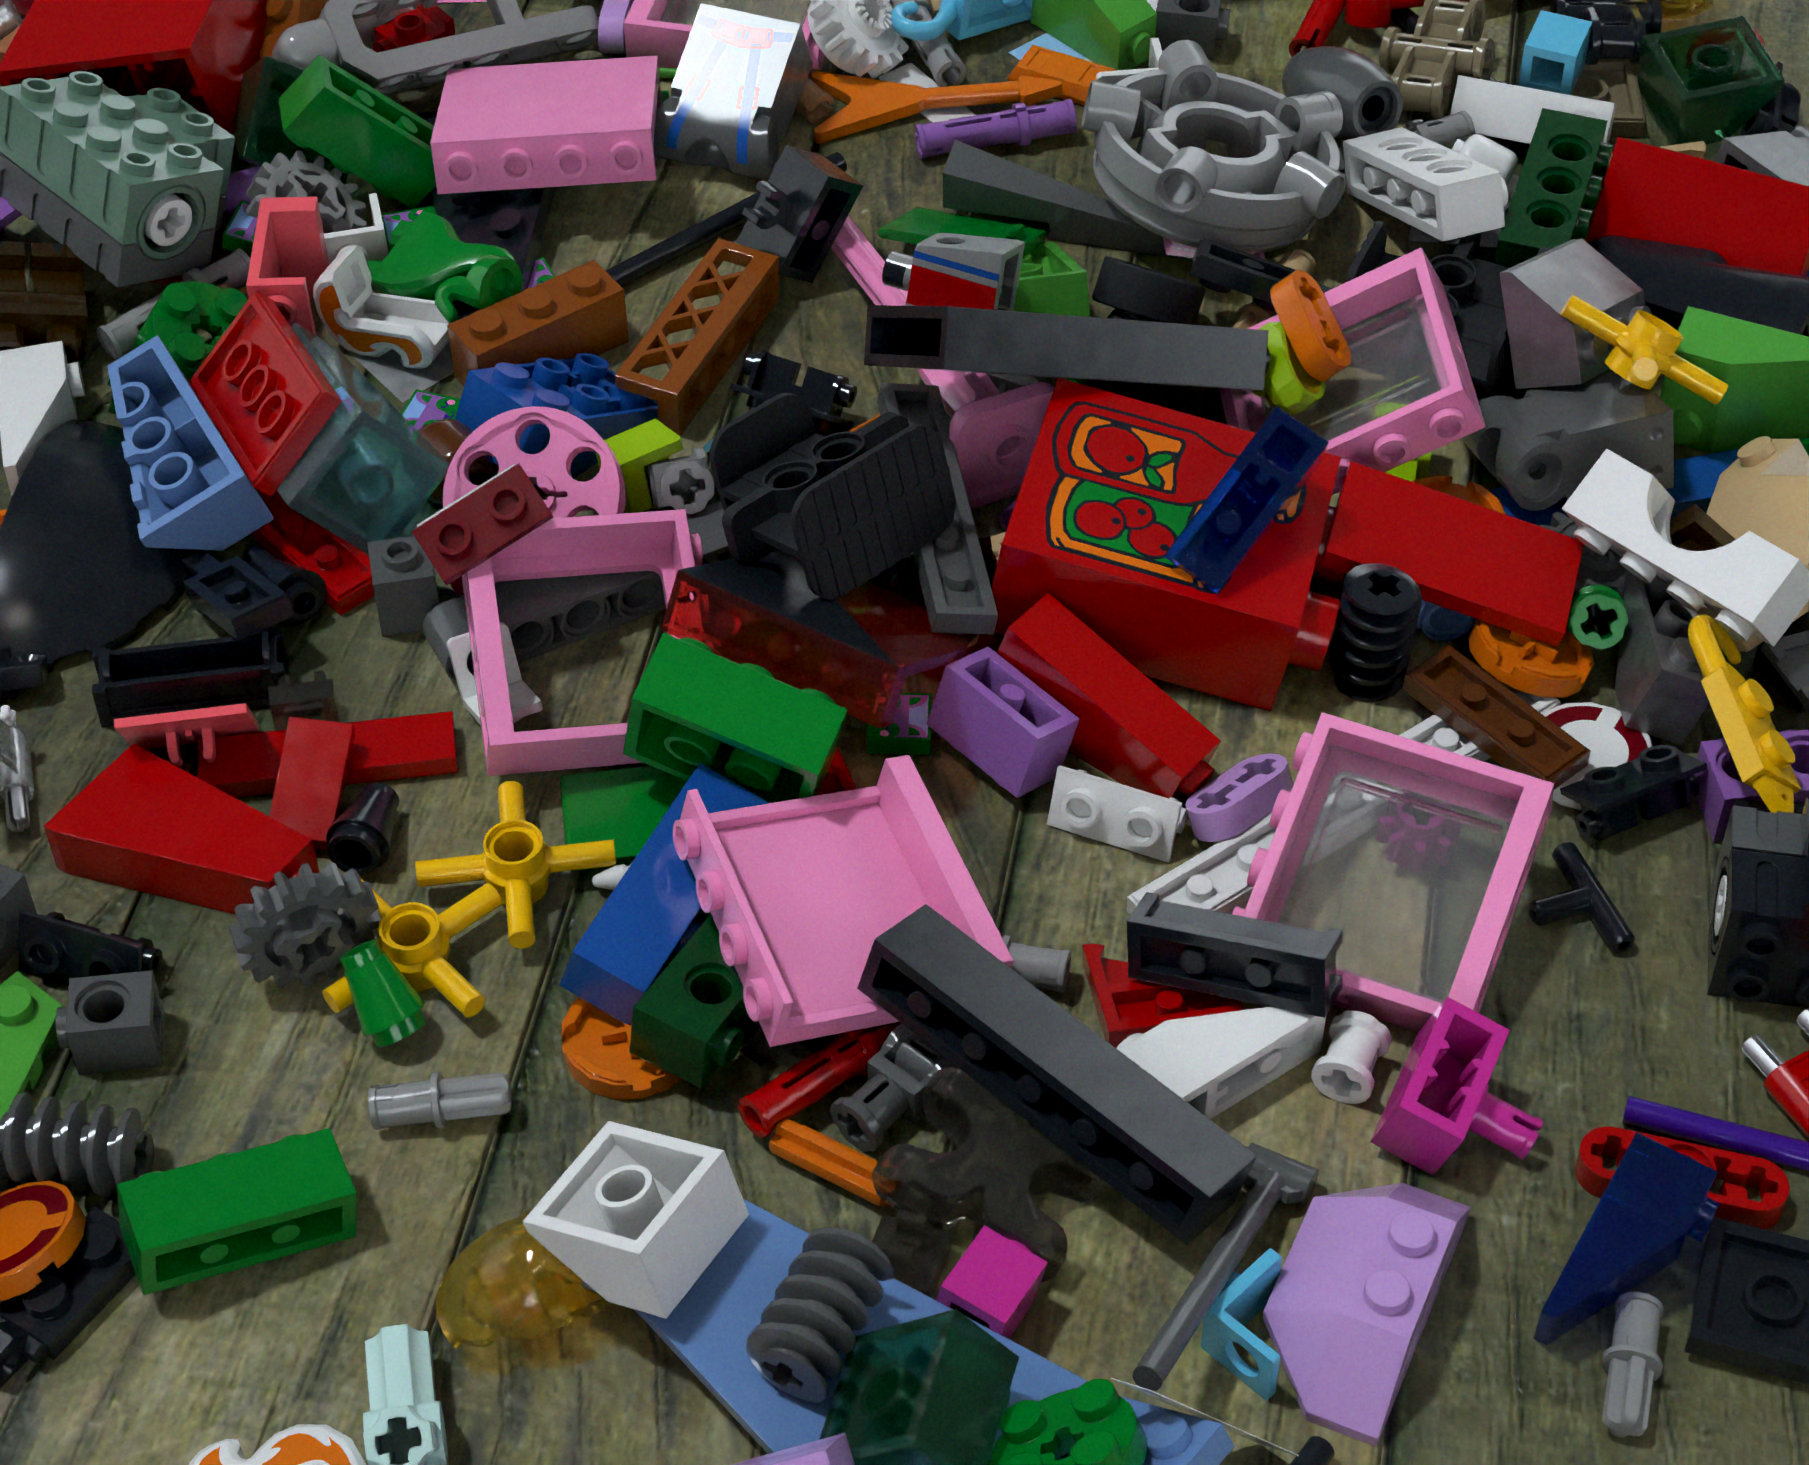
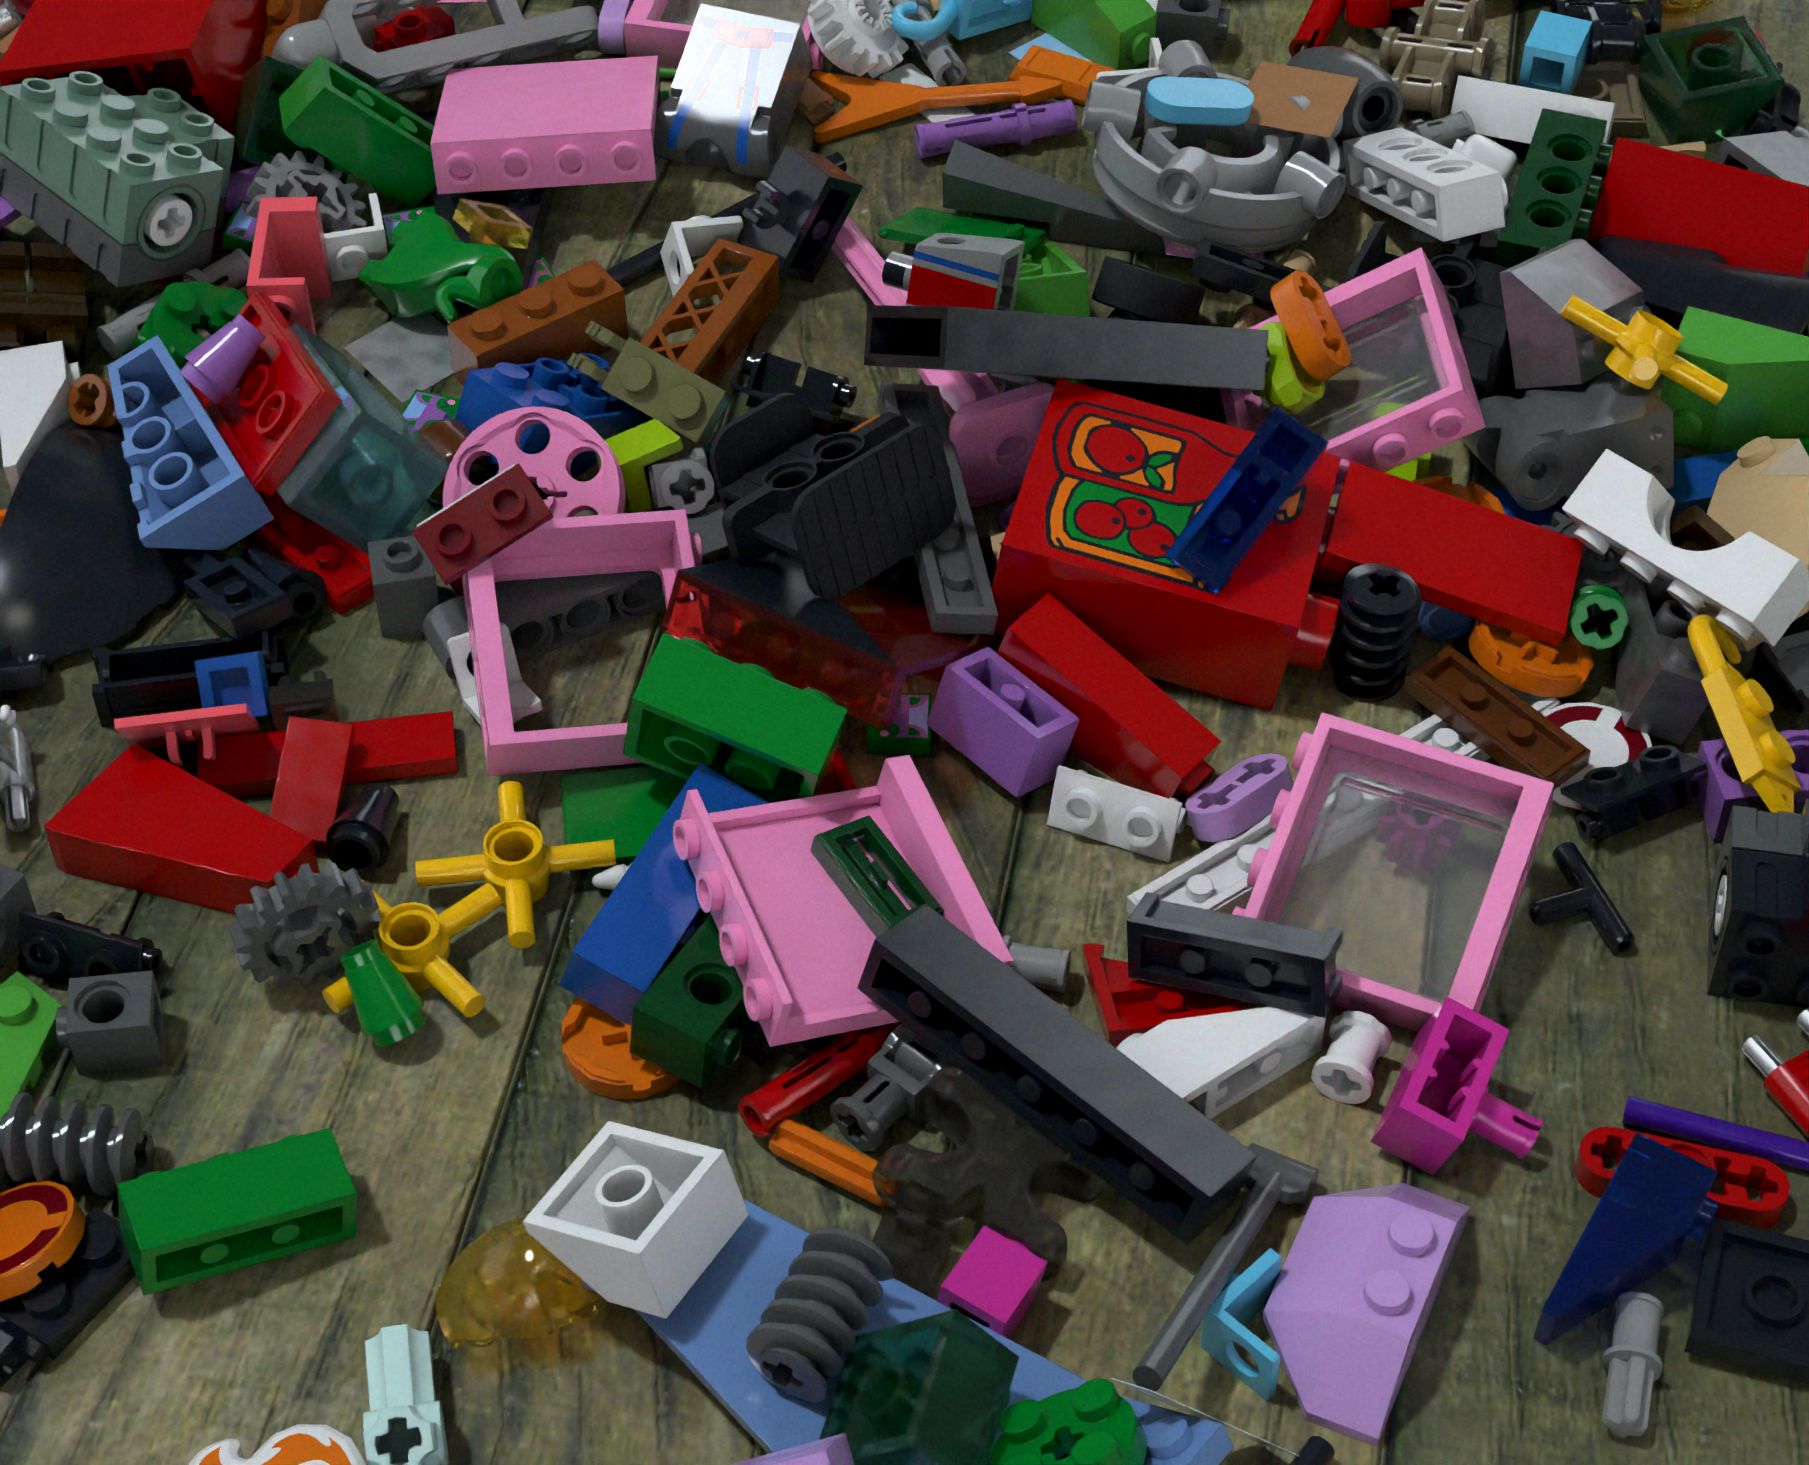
white animal [313,246,449,369] -> none
light grey axle [368,1072,512,1130] -> none
none -> dark orange bush [67,374,119,428]
none -> medium lavender cone [179,314,266,403]
none -> blue plate [194,650,273,717]
none -> clear yellow plate [453,199,533,249]
none -> olive hinge [567,320,732,447]
none -> white bracket [660,215,744,297]
none -> dark green tile [810,815,944,938]
none -> medium azure tile [1144,76,1254,126]
none -> medium nougat sticker [1244,61,1360,138]

